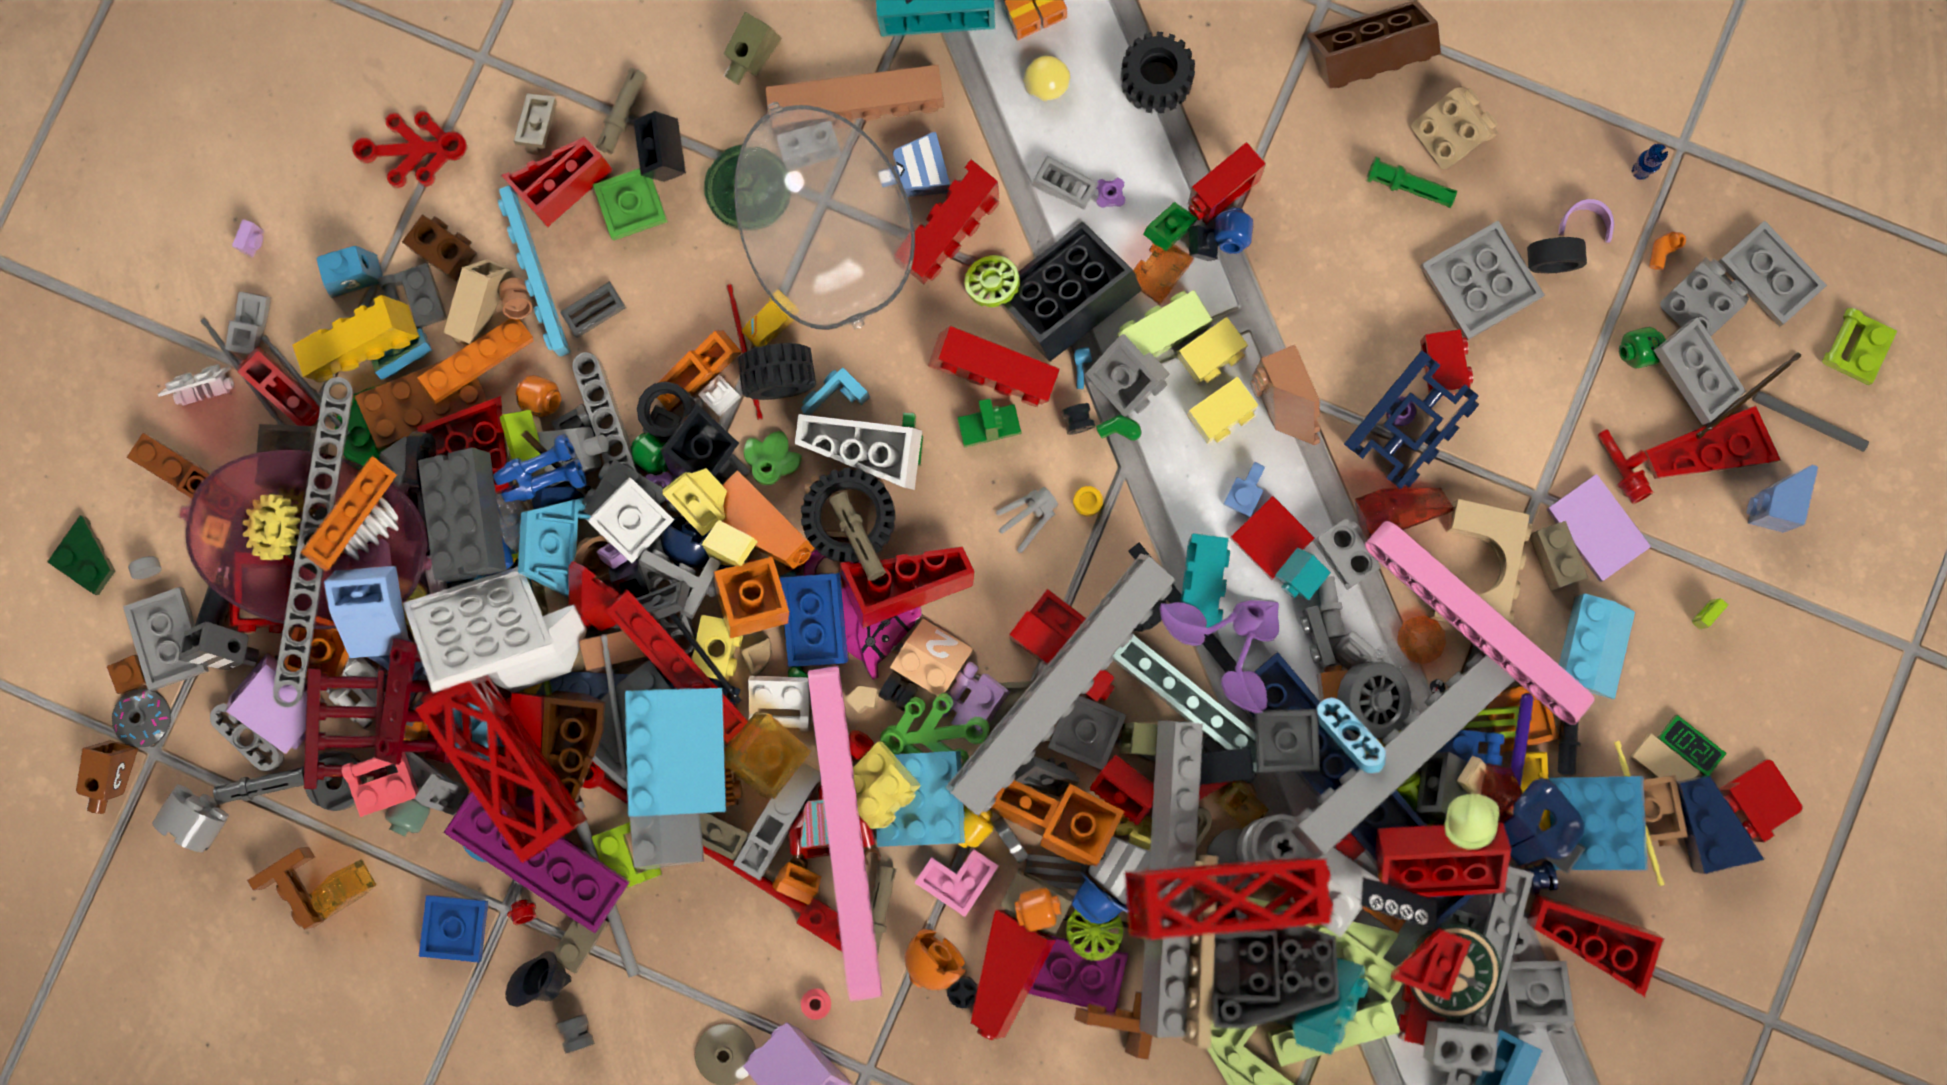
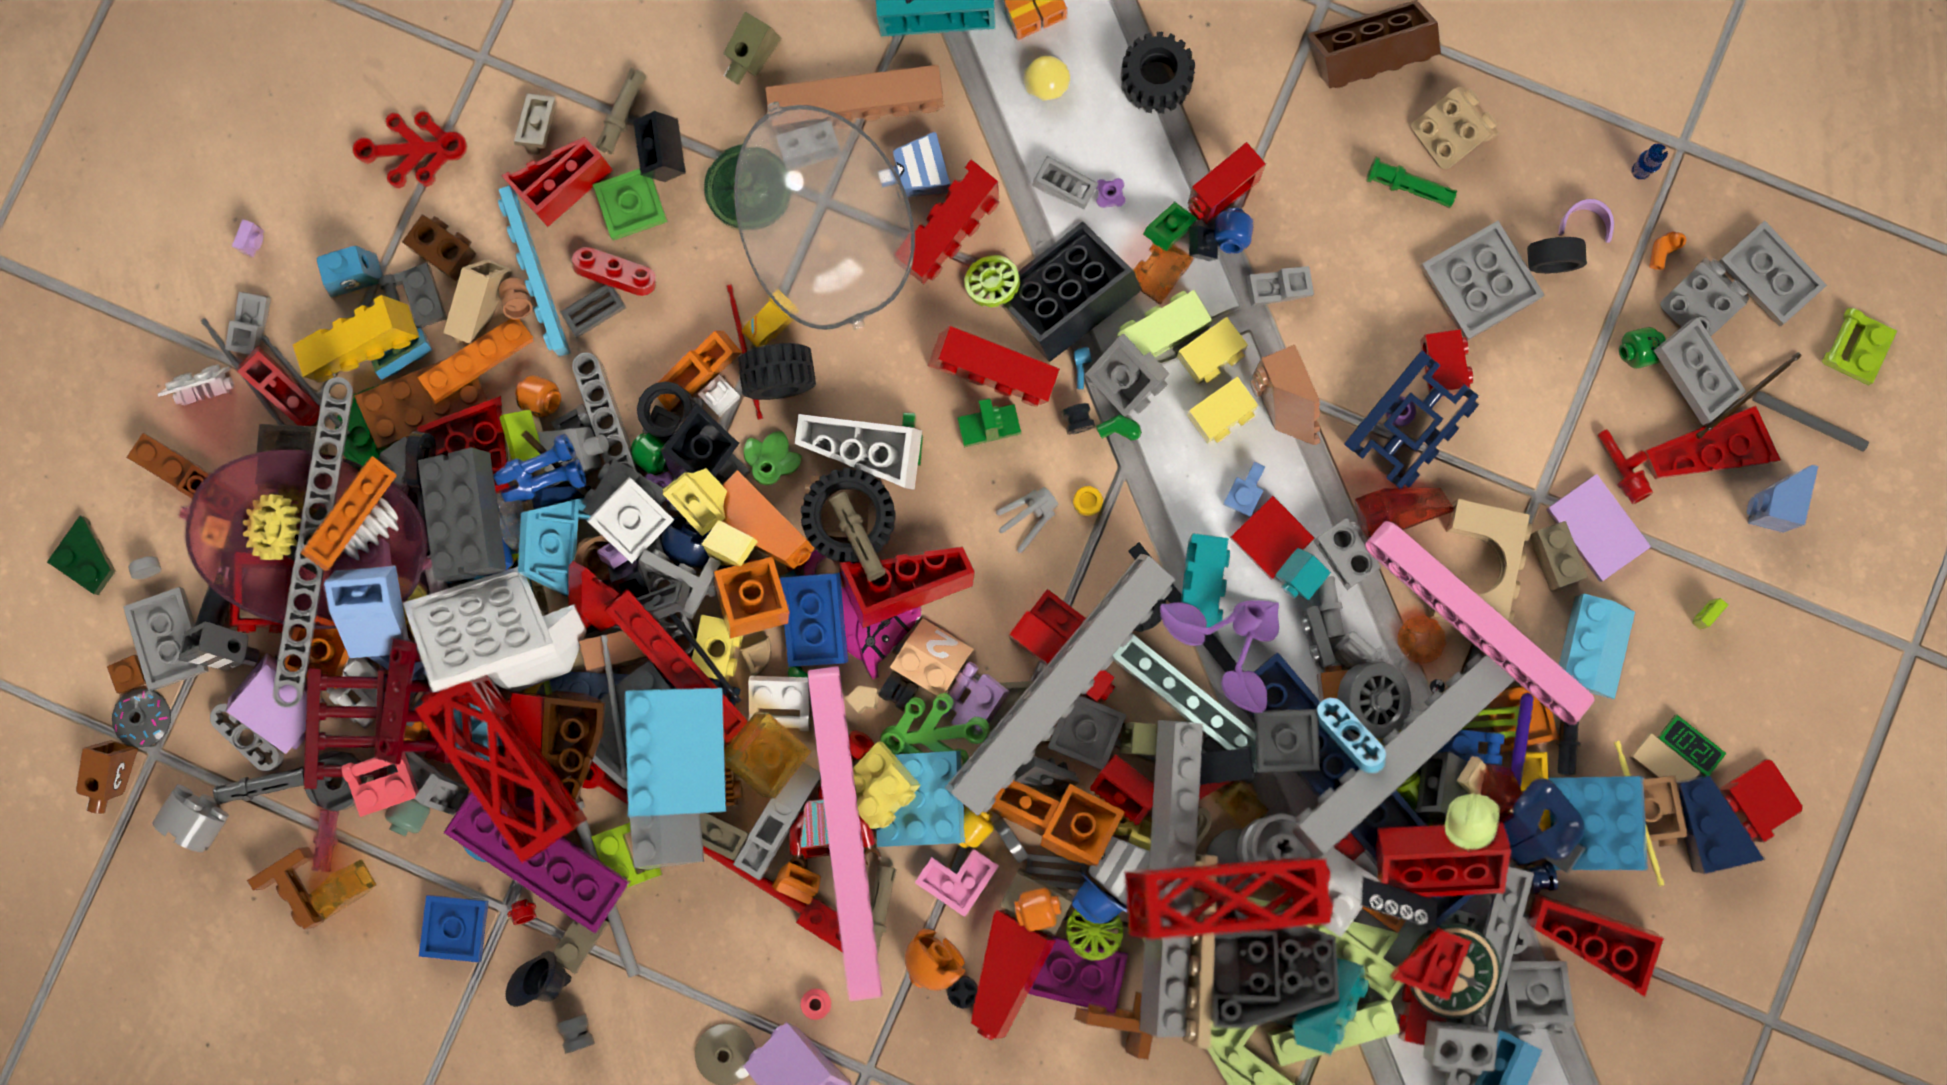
medium azure bracket [801,367,870,415] -> none
none -> clear pink pin [311,809,340,872]
none -> plate [572,247,656,296]
none -> light grey slope [1246,266,1314,306]

